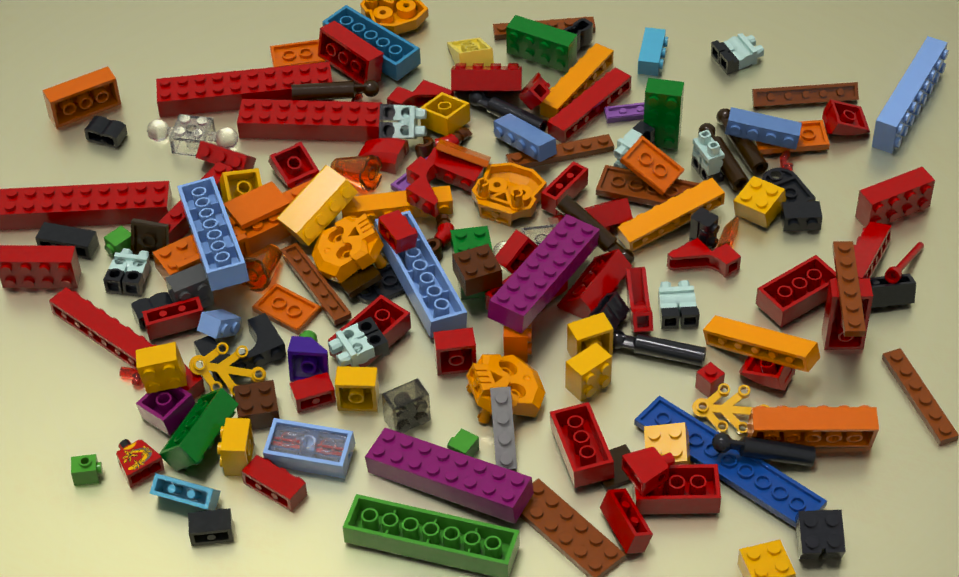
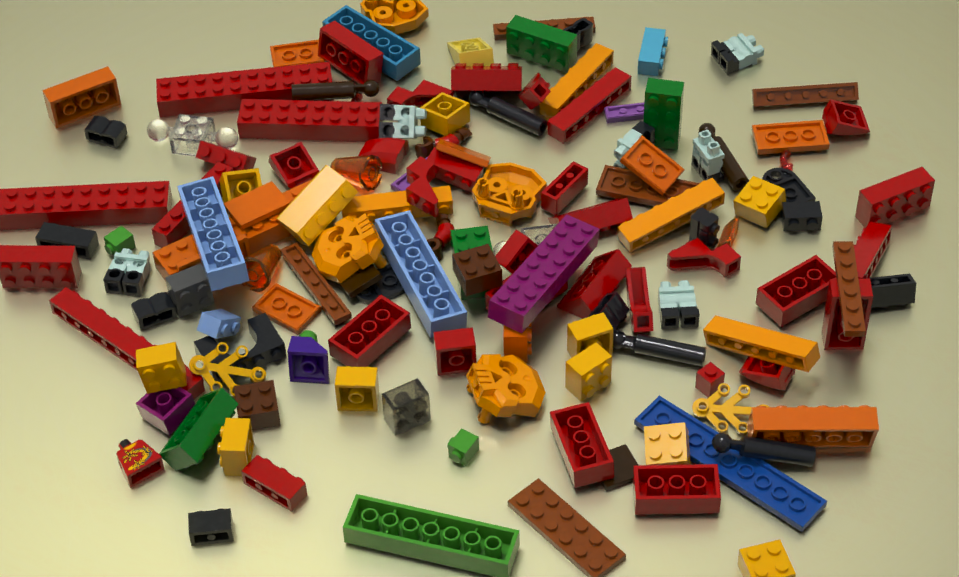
bright green brick [71,454,103,486] -> none
clear red arm [120,367,142,386] -> none
dark brown tile [131,218,169,259] -> none
red brick [142,296,204,340] -> none
medium azure brick [149,473,221,510] -> none
brick [263,418,356,479] -> none
red brick [289,372,336,413] -> none
light aqua hips [328,317,390,367] -> none
magenta brick [365,428,534,524] -> none
red brick [378,210,418,254] -> none
light grey plate [490,386,517,470] -> none
medium blue brick [493,113,557,162] -> none
dark orange plate [506,134,614,168] -> none
dark brown piece [555,194,634,264] -> none
red brick [600,488,653,554] -> none
red torso [621,447,675,496] -> none
dark brown piece [716,108,768,175] -> none
medium blue brick [725,107,802,150] -> none
black piece [795,510,846,559] -> none
light blue brick [872,36,949,154] -> none
dark orange plate [882,348,959,446] -> none
red piece [885,242,924,284] -> none

